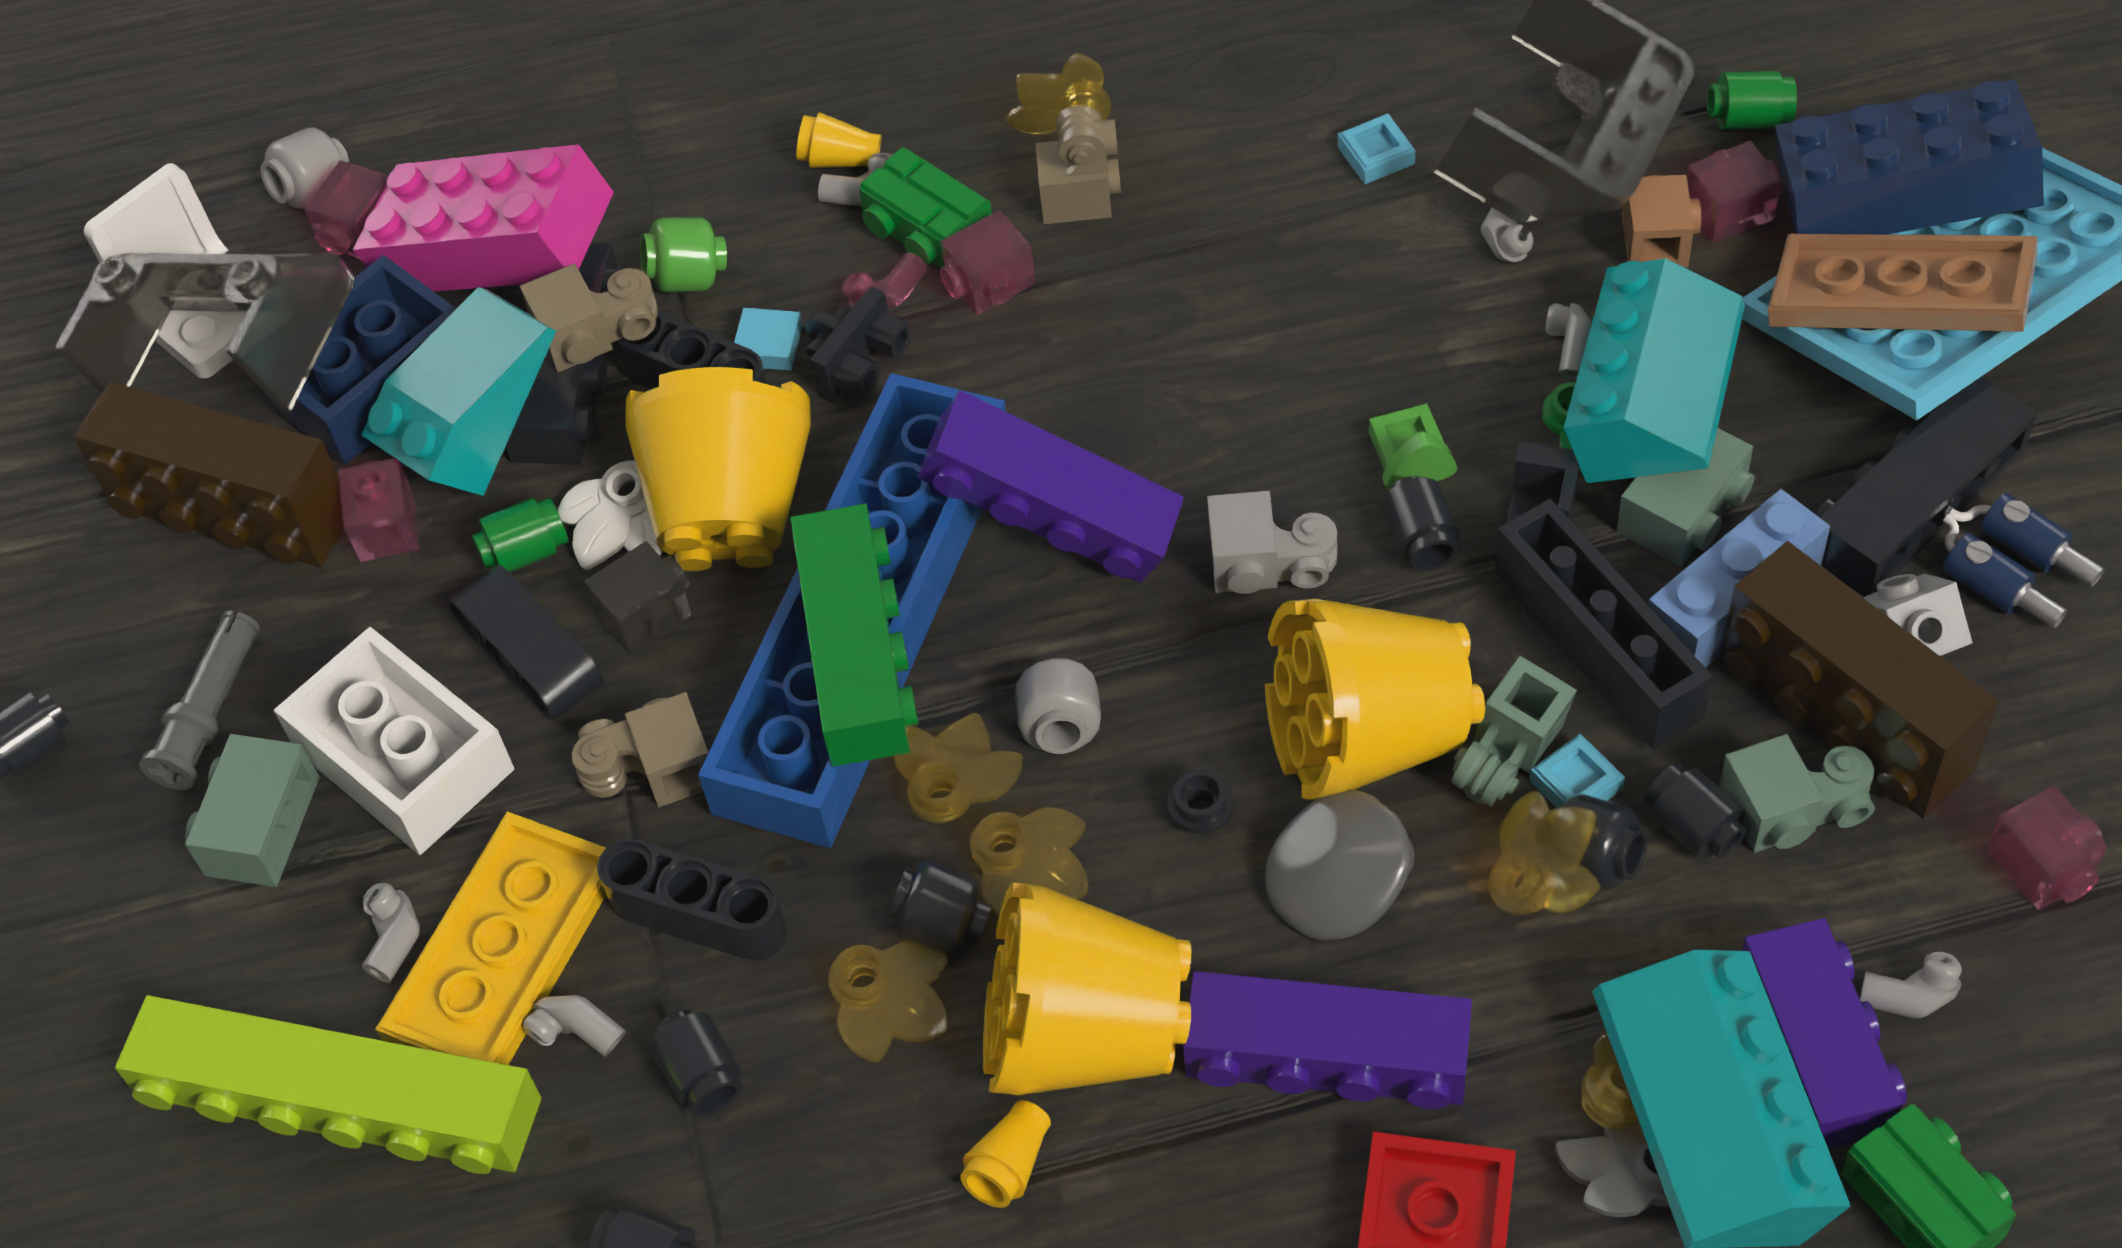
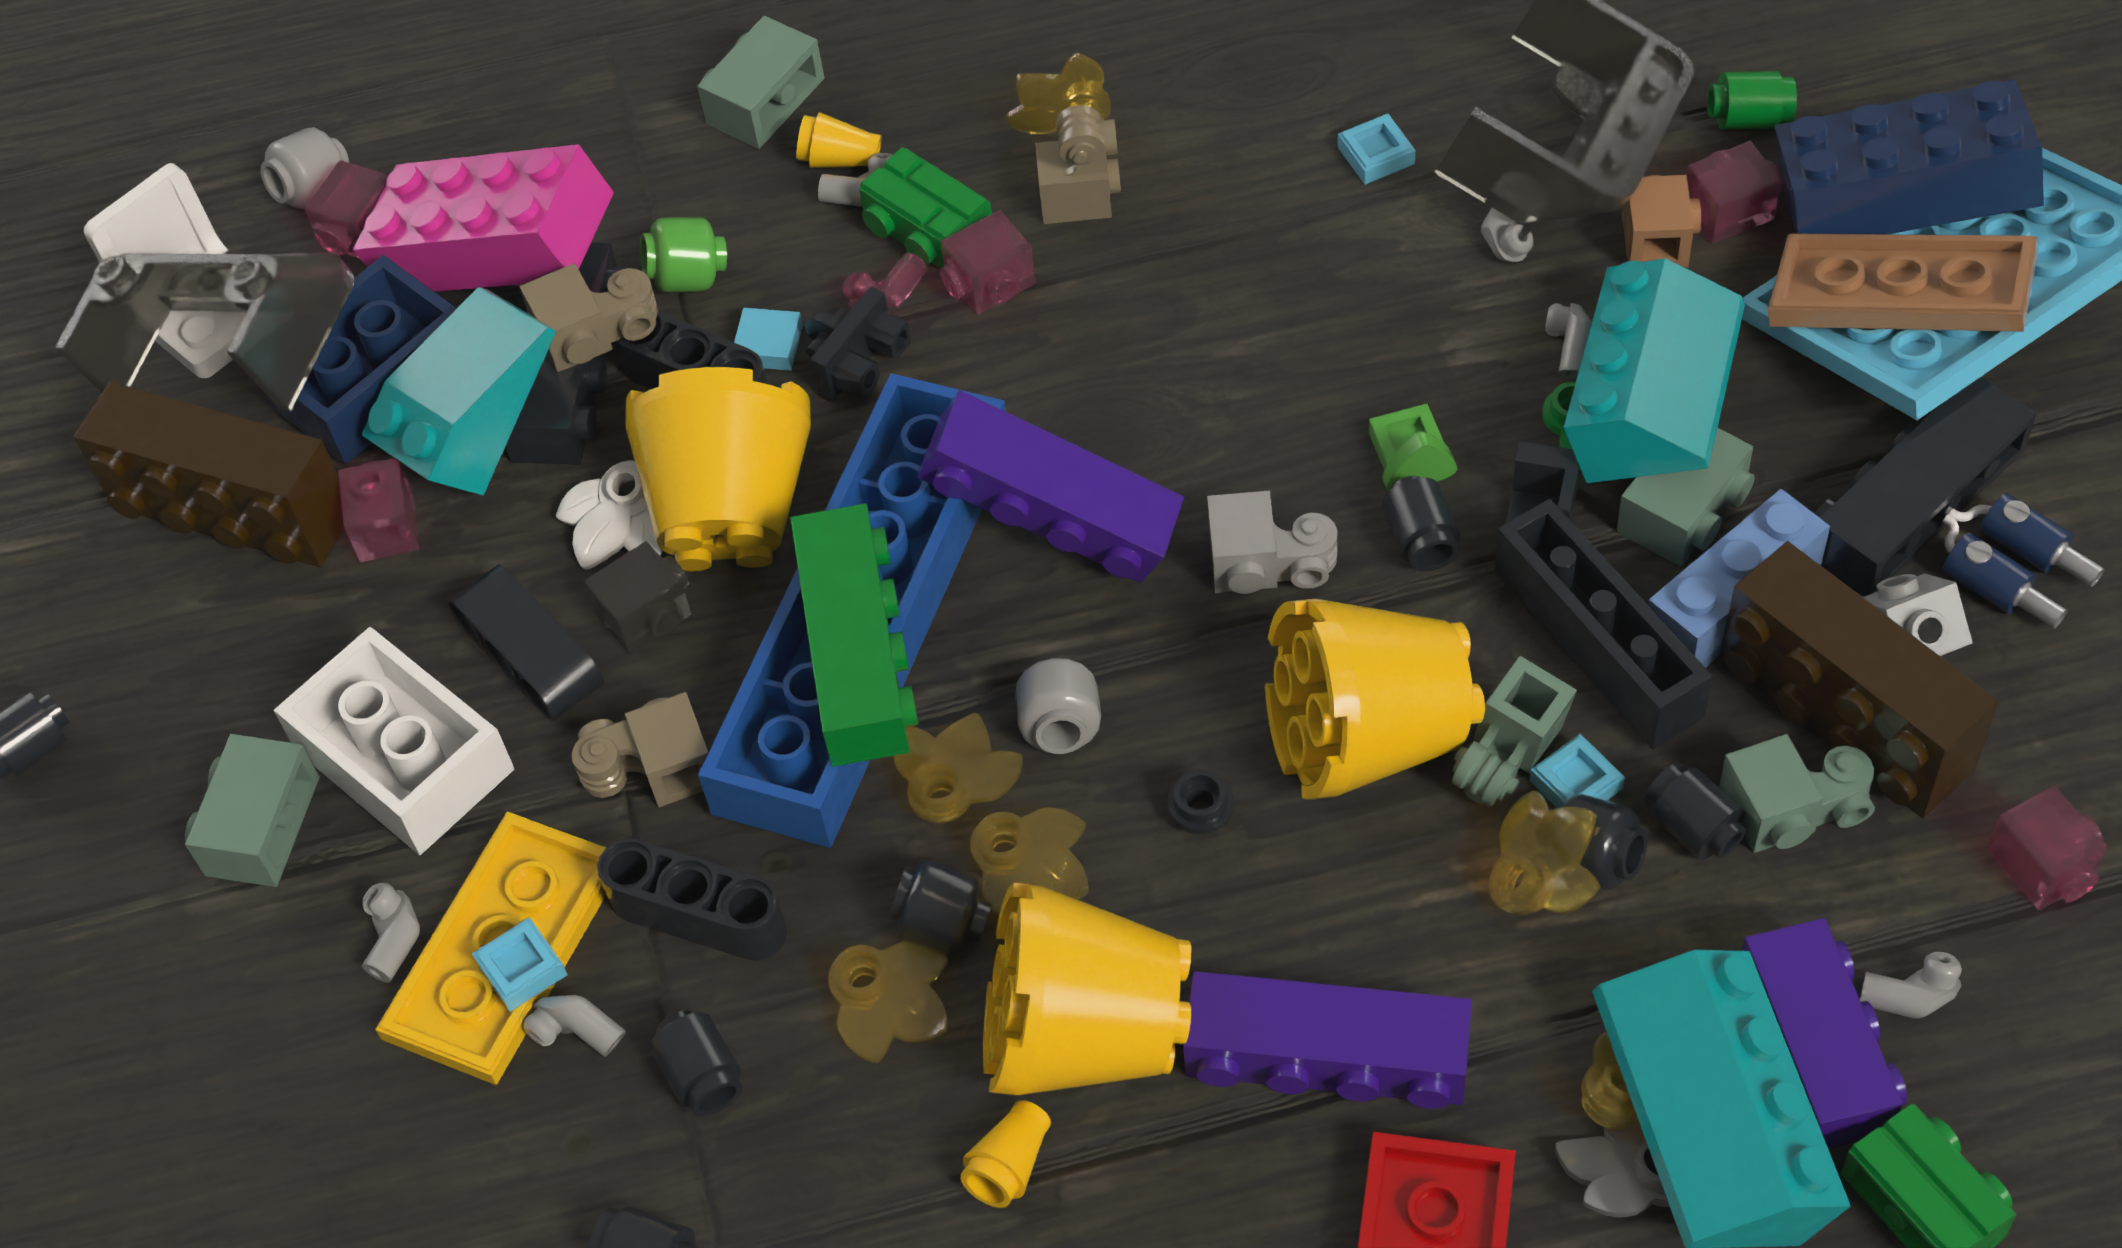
lime brick [115,995,542,1174] -> none
dark grey pin [139,611,260,790] -> none
green brick [472,497,569,572] -> none
dark grey piece [1265,790,1415,941] -> none
none -> medium azure tile [472,917,568,1012]
none -> sand green brick [697,16,824,149]

